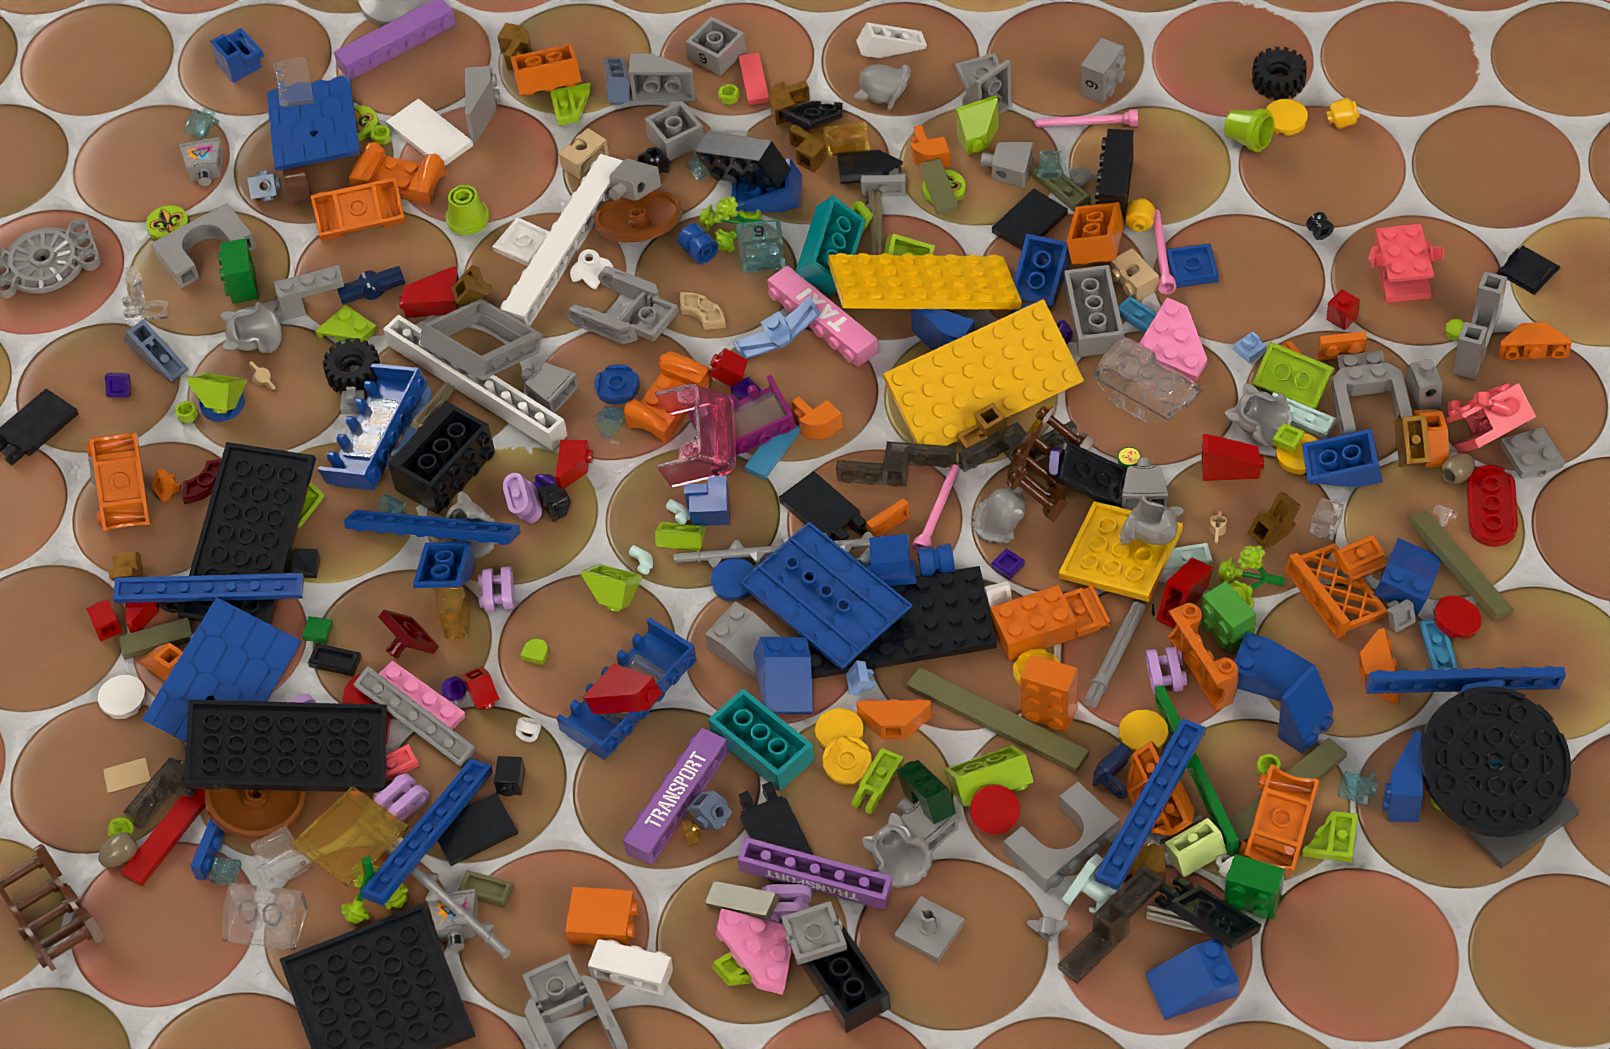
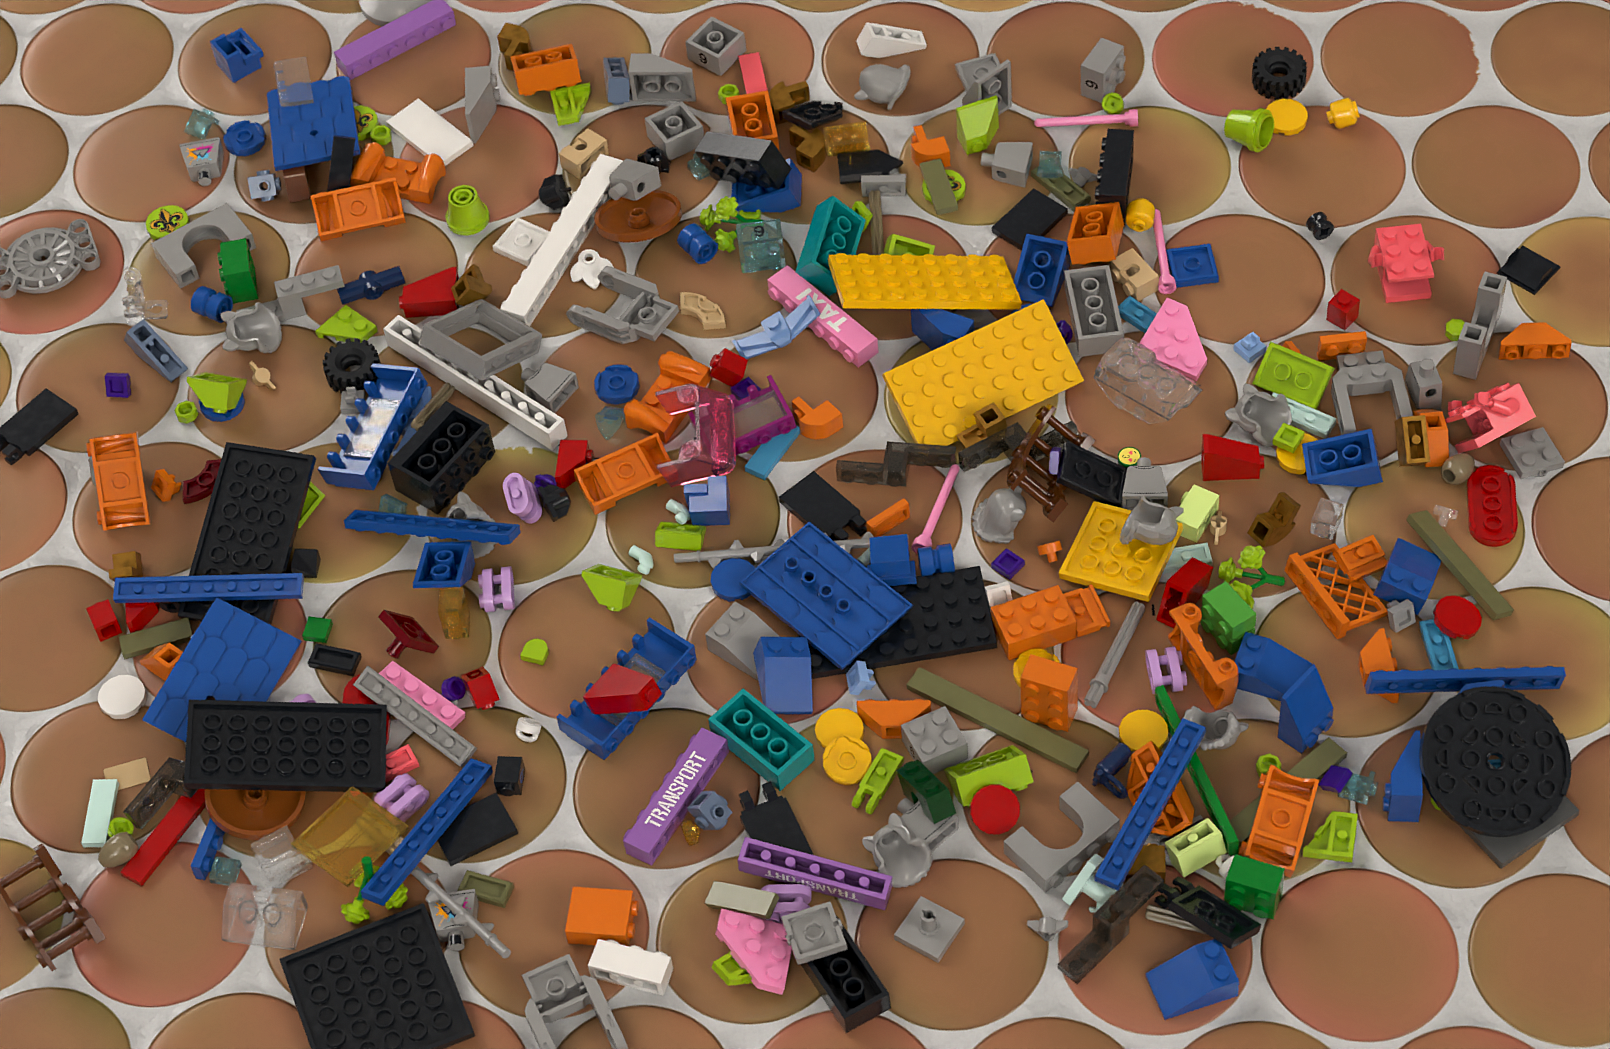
none -> light aqua tile [81,779,119,848]
none -> blue wheel [191,286,233,323]
none -> blue tile [223,120,266,156]
none -> black tile [327,135,355,192]
none -> black piece [538,174,571,210]
none -> orange piece [574,433,678,515]
none -> orange brick [726,90,780,152]
none -> light grey brick [901,706,968,774]
none -> orange tile [1037,540,1062,563]
none -> lime tile [1102,93,1124,115]
none -> yellowish green brick [1176,484,1219,543]
none -> light grey hair [1183,706,1249,751]
none -> dark purple tile [1318,765,1353,793]

